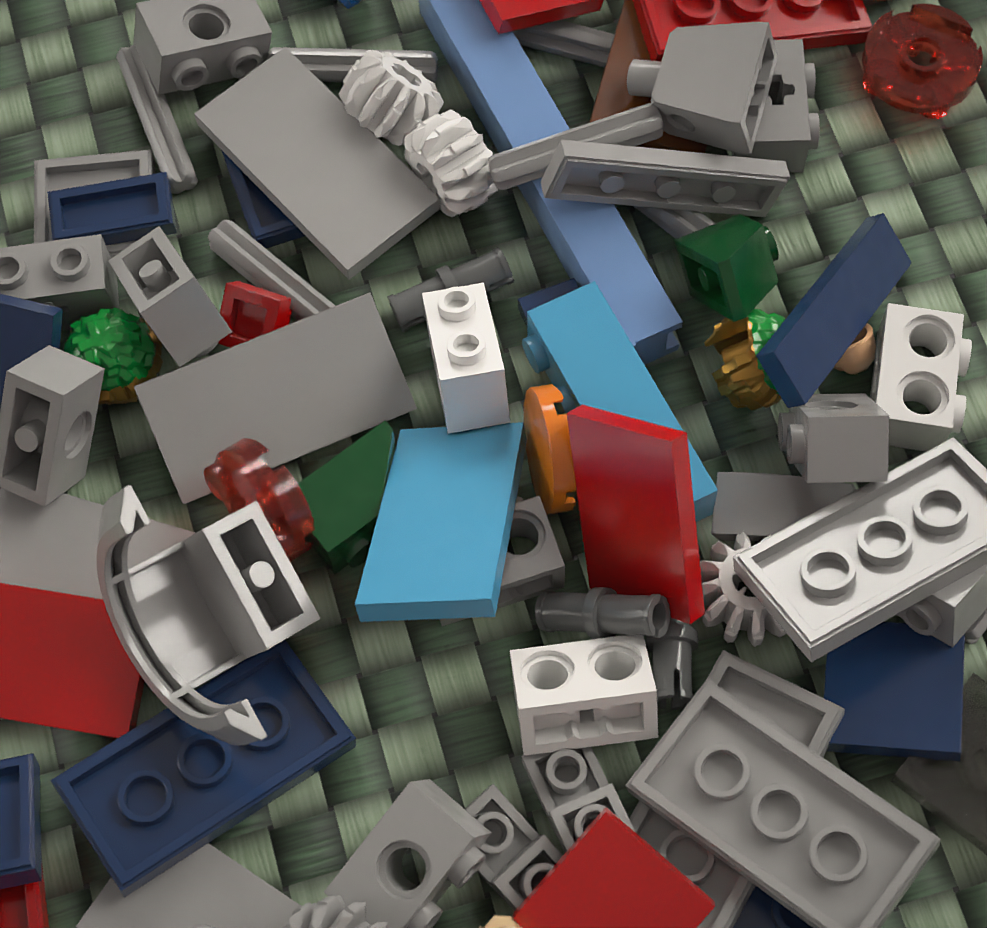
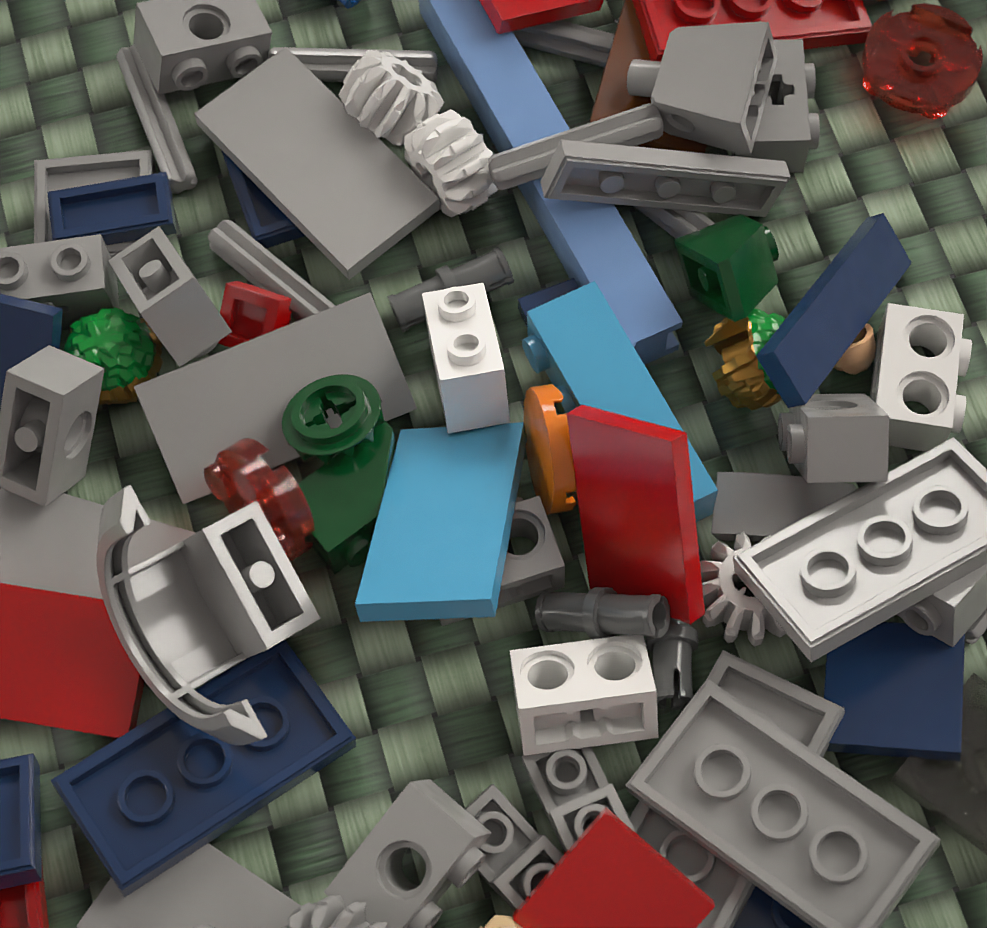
none -> dark green gear [282,374,385,465]

